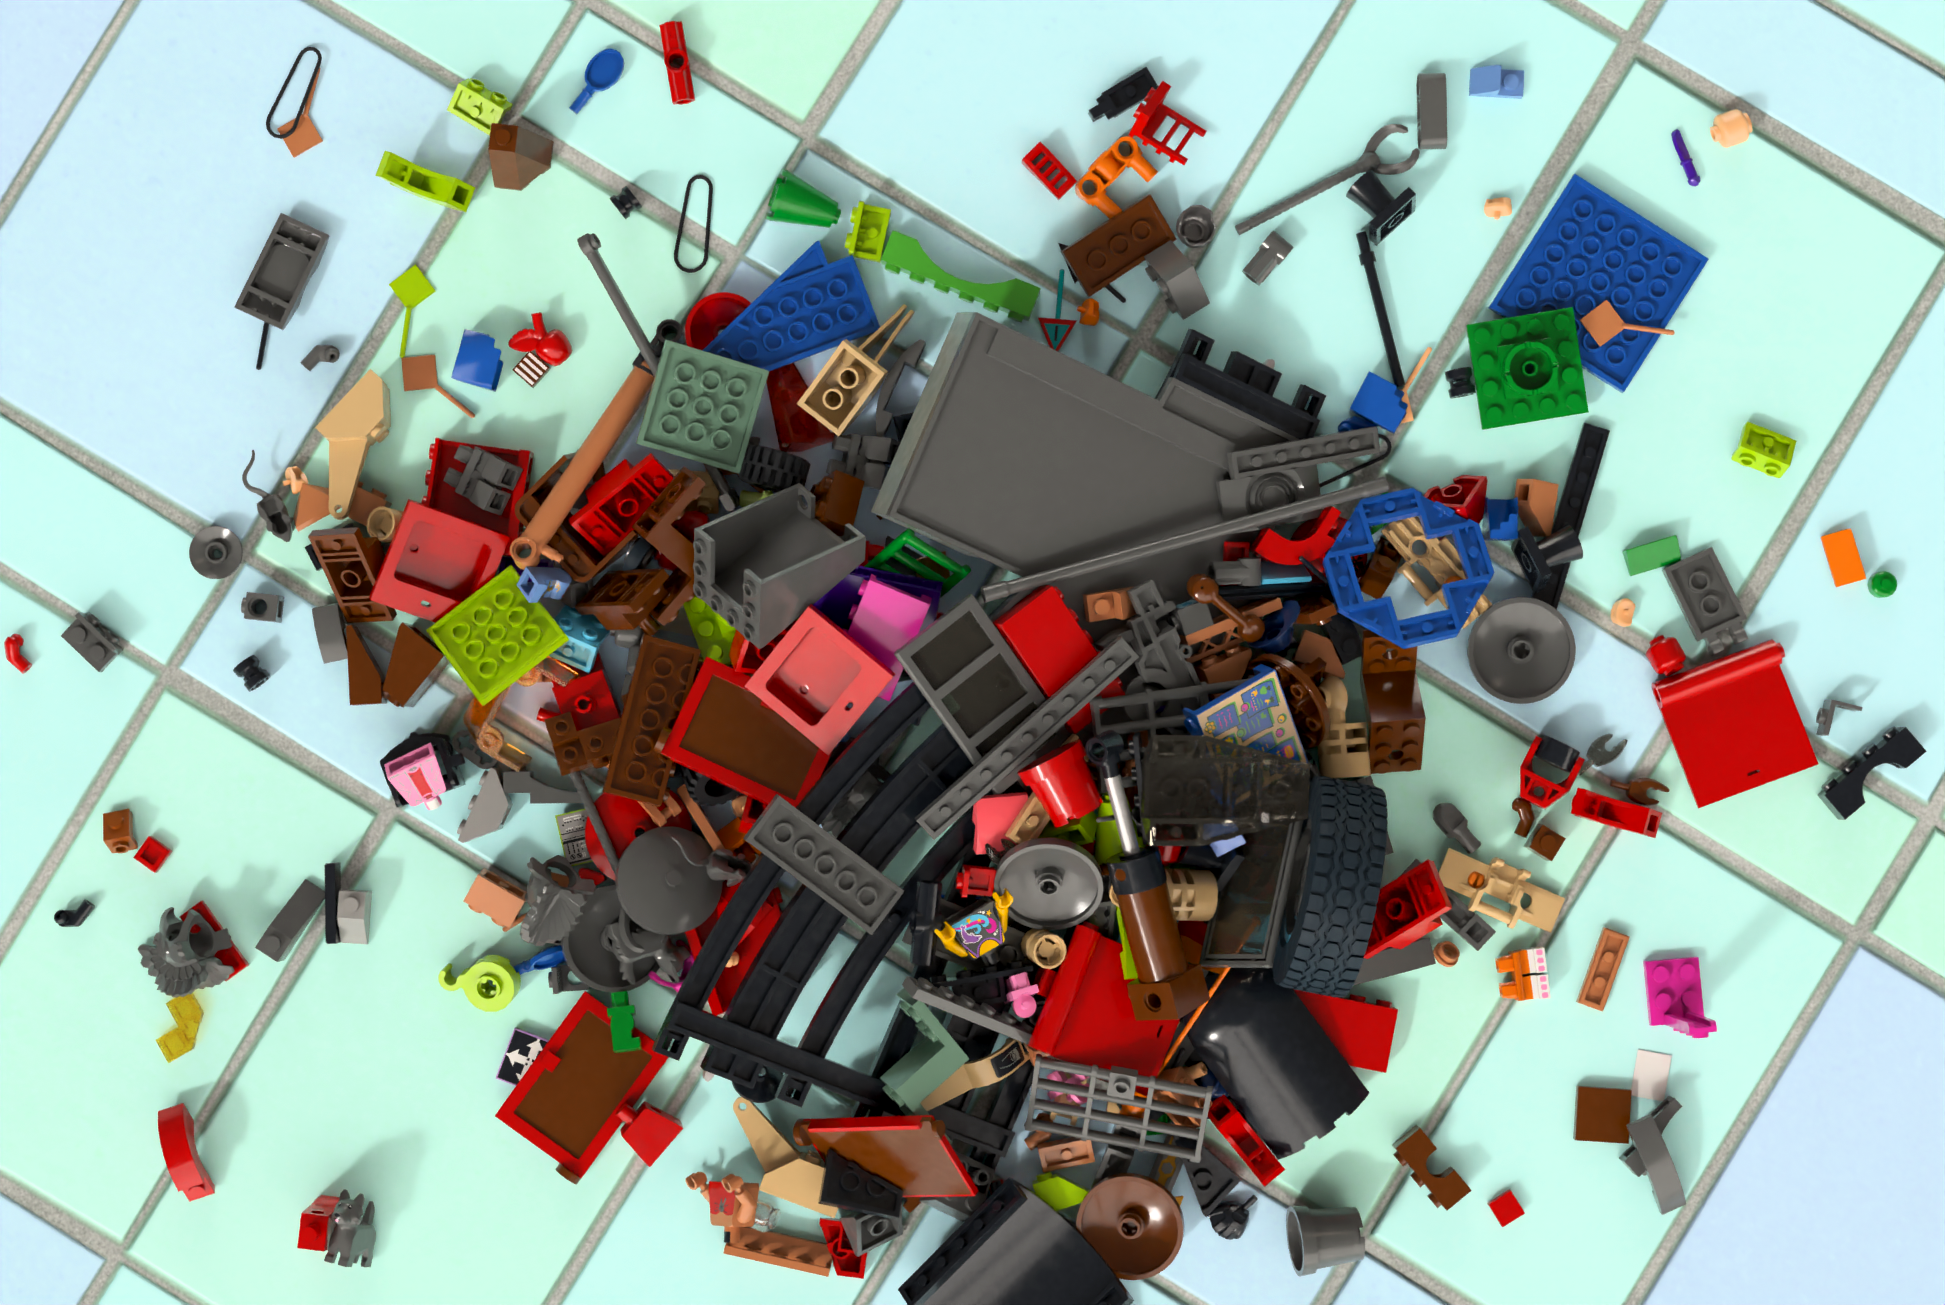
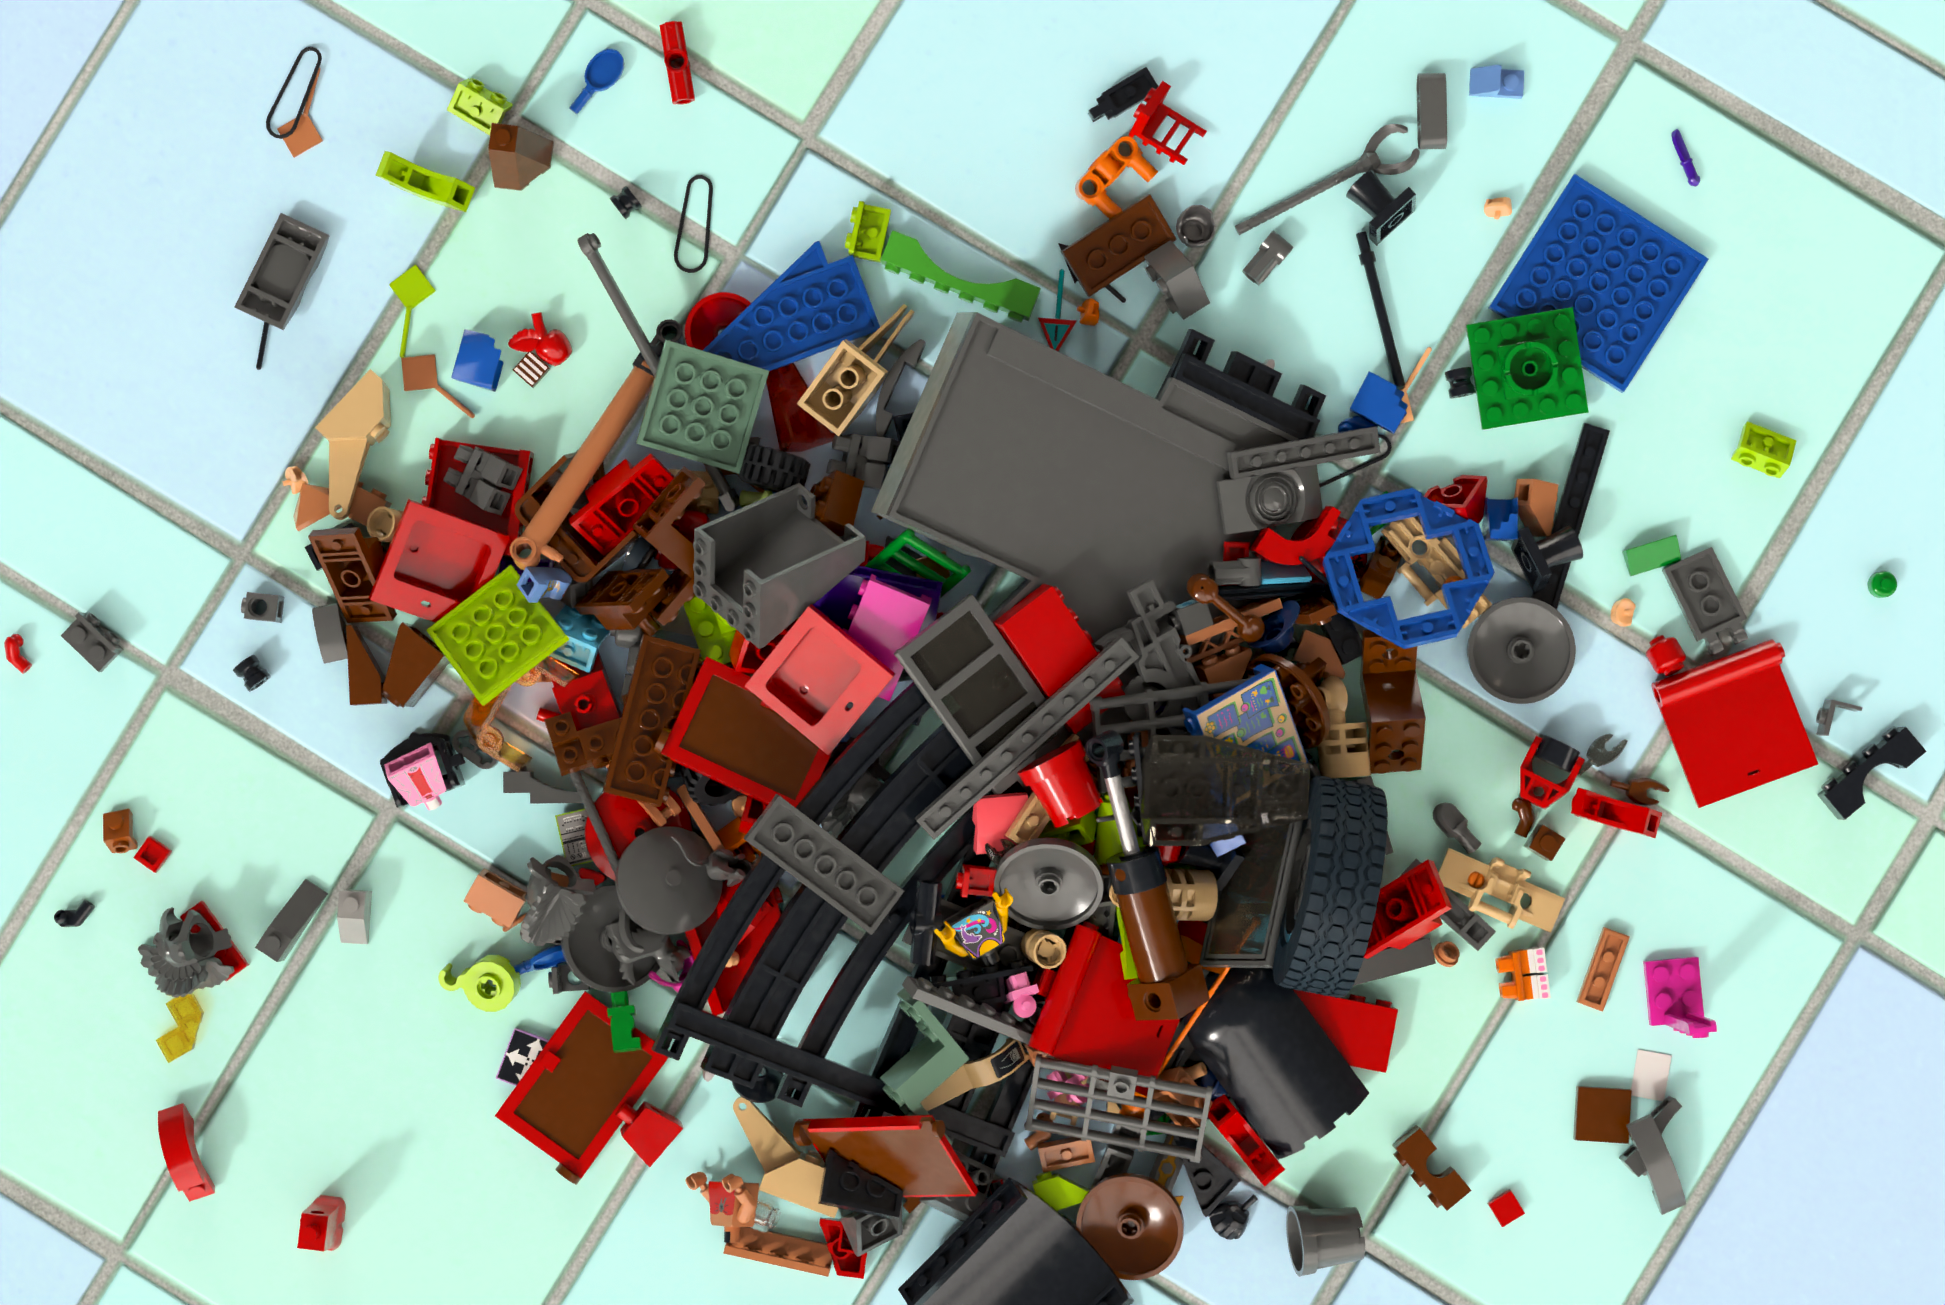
dark grey dish [189,526,243,579] -> none
dark grey animal [242,450,295,542] -> none
dark grey arm [300,345,340,371] -> none
black tile [324,862,341,944] -> none
dark grey animal [324,1189,376,1267] -> none
light grey slope [457,767,513,843] -> none
green cone [765,169,841,228] -> none
dark grey piece [980,477,1389,603] -> none
red slope [1022,142,1077,200] -> none
nougat slope [1083,586,1136,622] -> none
nougat piece [1580,300,1675,347] -> none
light nougat head [1710,109,1752,148] -> none
orange slope [1820,528,1866,587] -> none

